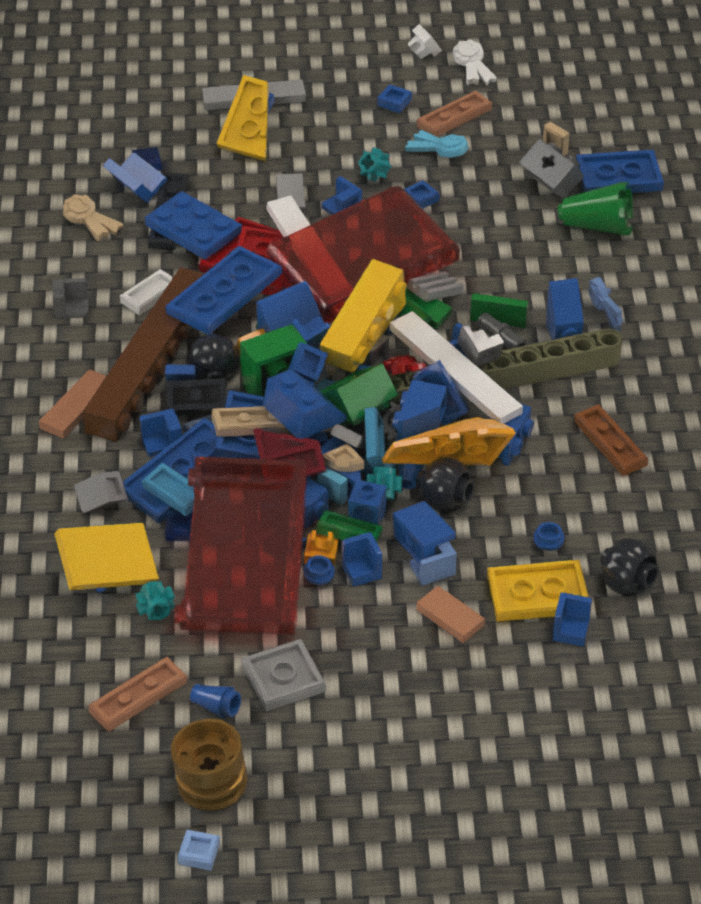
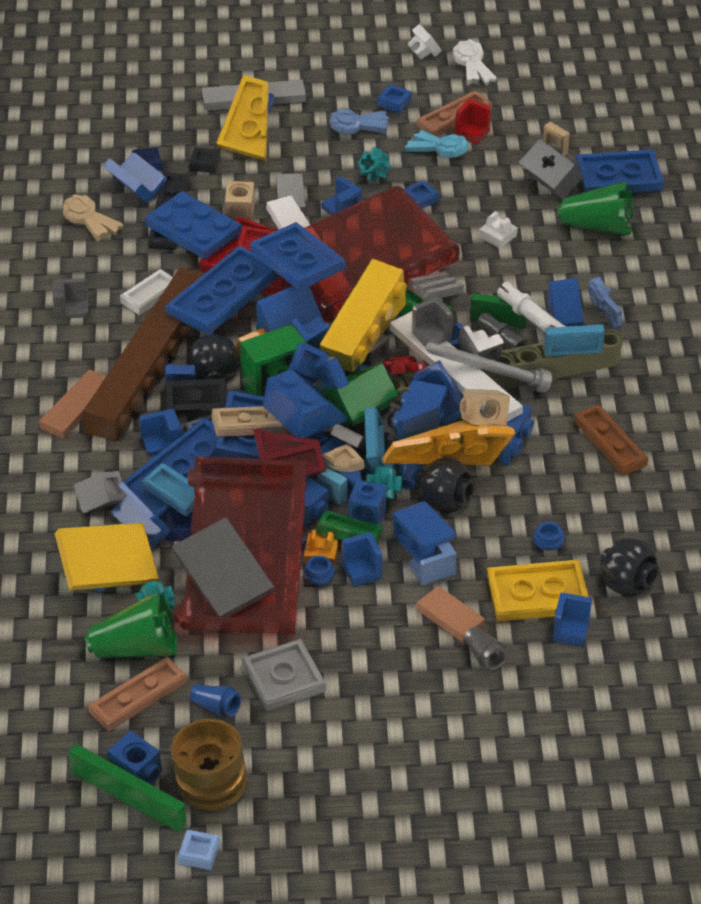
none -> green tile [68,744,186,833]
none -> green cone [85,593,178,658]
none -> blue brick [107,731,162,784]
none -> panel [111,481,172,551]
none -> dark grey tile [172,517,275,622]
none -> black tile [189,147,220,173]
none -> tan brick [225,181,255,221]
none -> blue plate [250,222,346,290]
none -> blue tile [313,357,349,389]
none -> medium blue piece [329,109,390,134]
none -> flat silver panel [412,297,453,347]
none -> light grey piece [426,342,552,393]
none -> red panel [455,98,491,145]
none -> tan brick [460,389,510,426]
none -> flat silver cone [464,627,507,670]
none -> white tile [479,211,518,249]
none -> white pin [497,282,566,332]
none -> dark azure tile [544,324,605,356]

